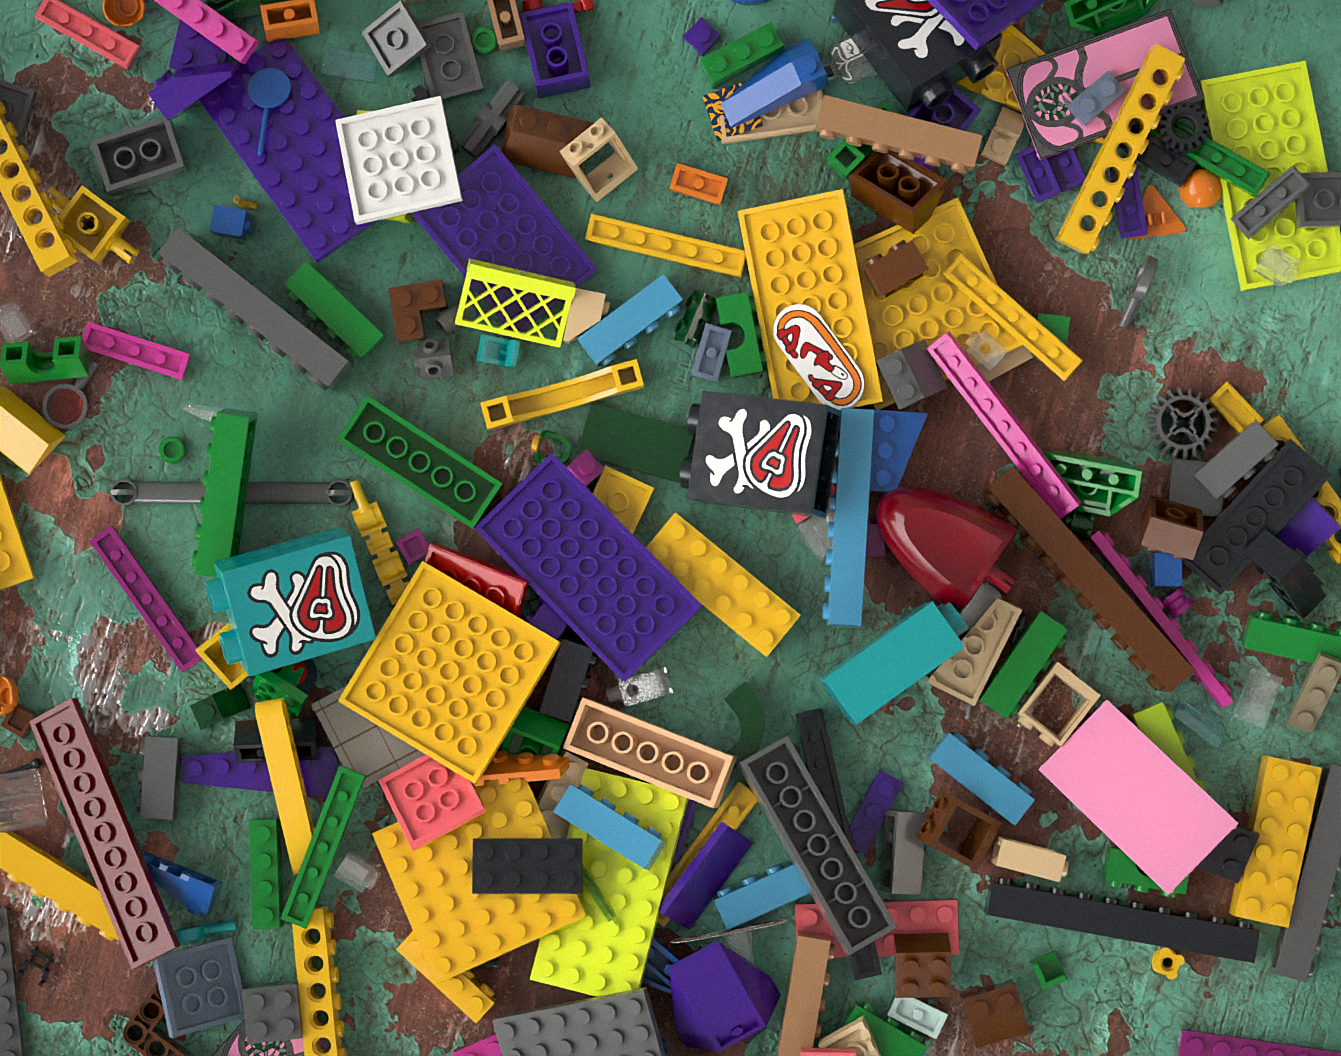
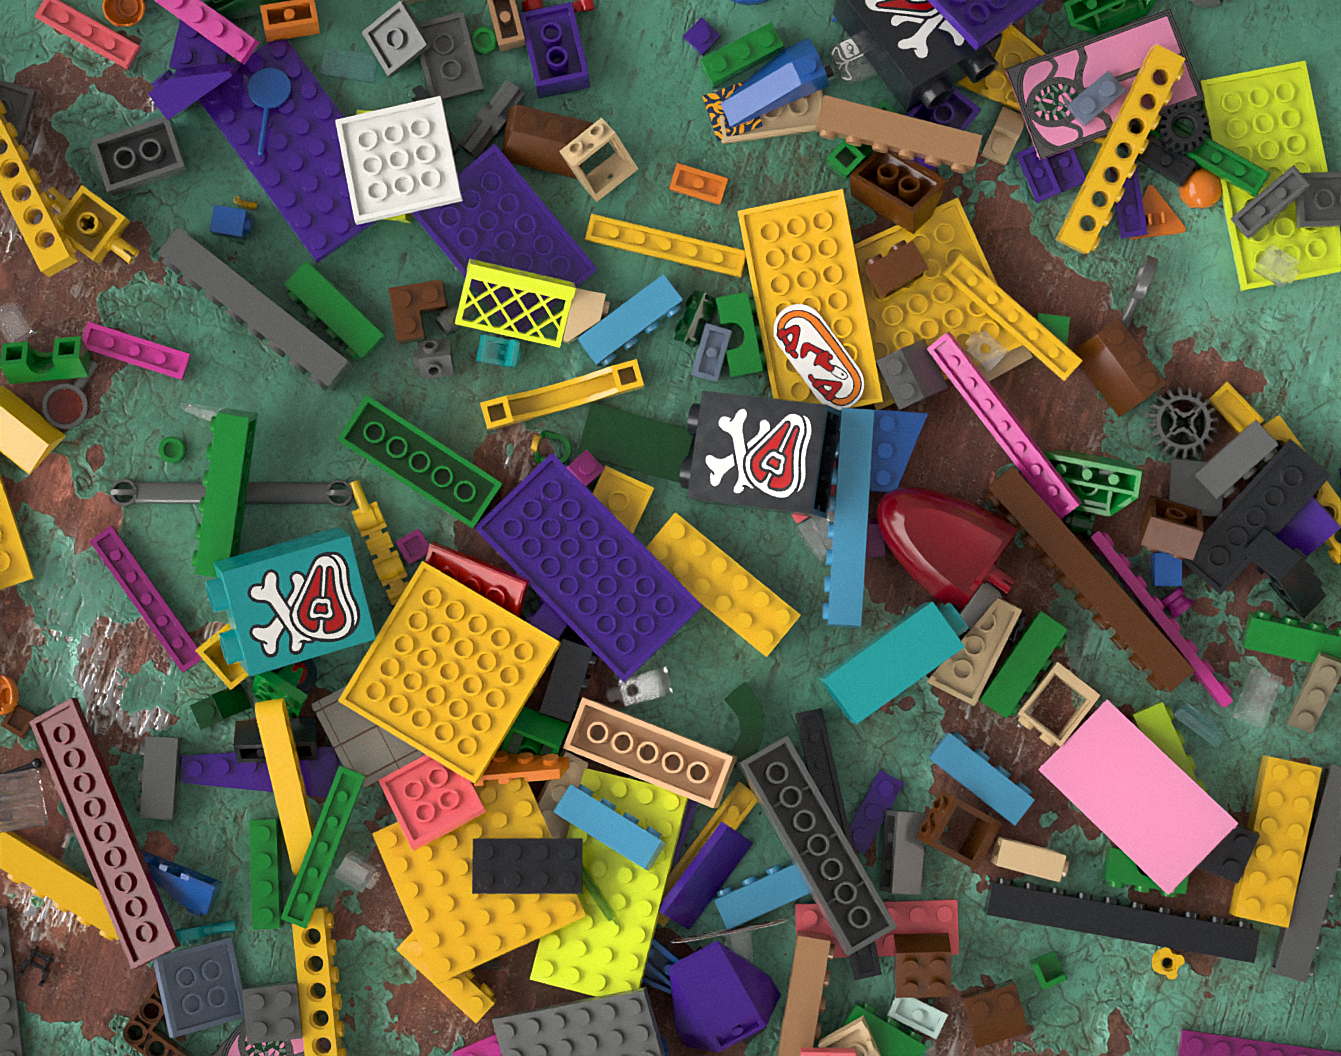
none -> reddish brown slope [1073,318,1167,418]

